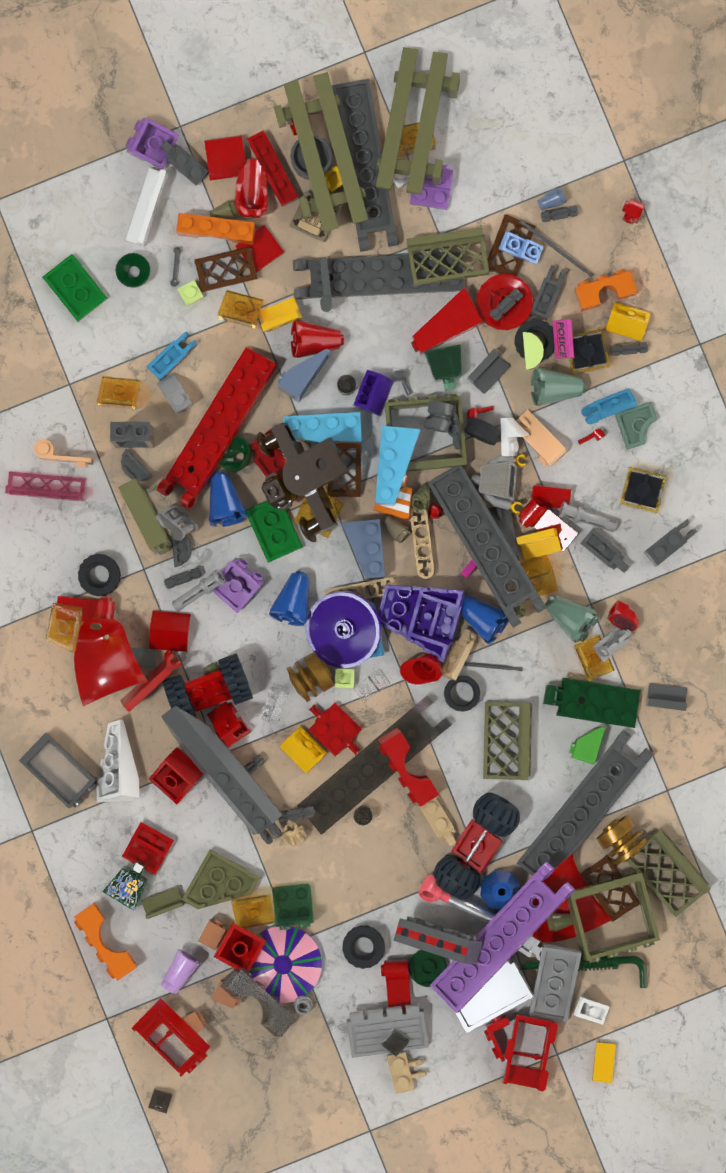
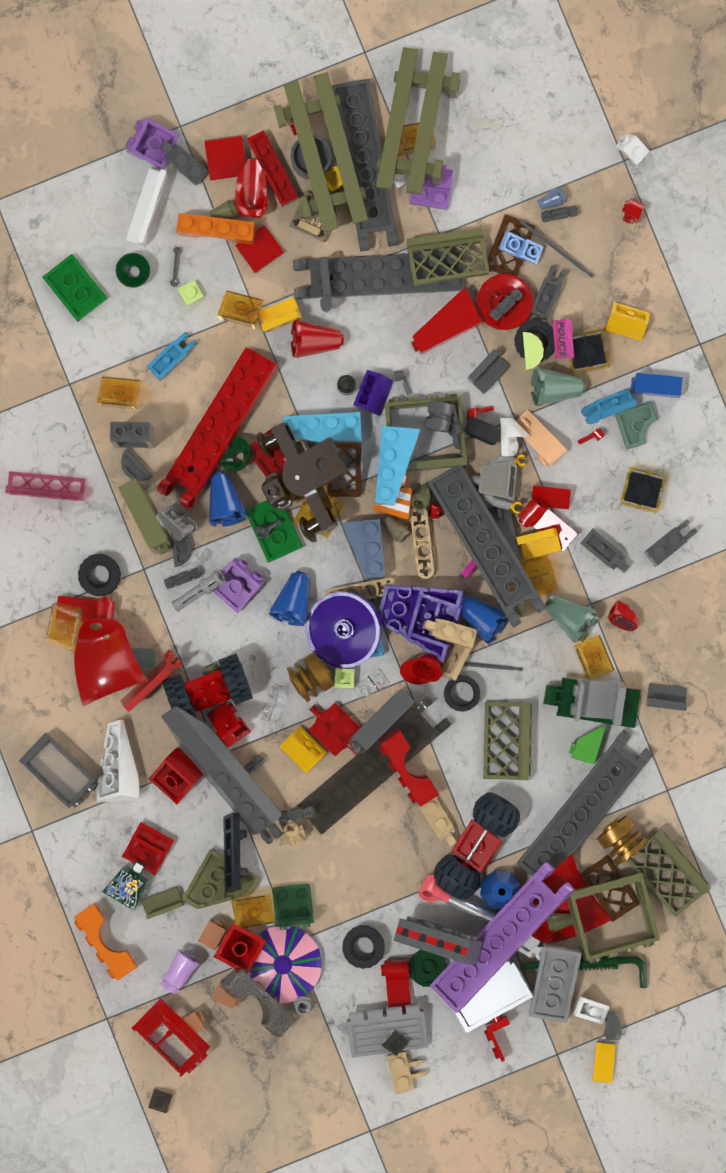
light nougat door [34,439,93,468] -> none
red slope [149,611,191,652] -> none
light grey slope [157,373,193,416] -> none
reddish brown window [194,246,258,292] -> none
sand blue slope [278,349,330,402] -> none
clear smoke wheel [353,806,373,826] -> none
clear green torso [424,345,462,391] -> none
red piece [502,1013,558,1092] -> none
light grey pin [558,501,617,533] -> none
orange arch [575,269,637,312] -> none
light grey hinge [593,627,631,662] -> none
dark grey axle [610,342,648,356] -> none
none -> black hinge [223,813,248,893]
none -> dark grey hand [254,519,281,539]
none -> dark grey window [348,688,415,754]
none -> tan hinge [423,619,477,649]
none -> light grey panel [570,679,626,725]
none -> dark grey cone [604,1012,623,1040]
none -> white bracket [616,133,650,165]
none -> blue brick [631,373,683,398]

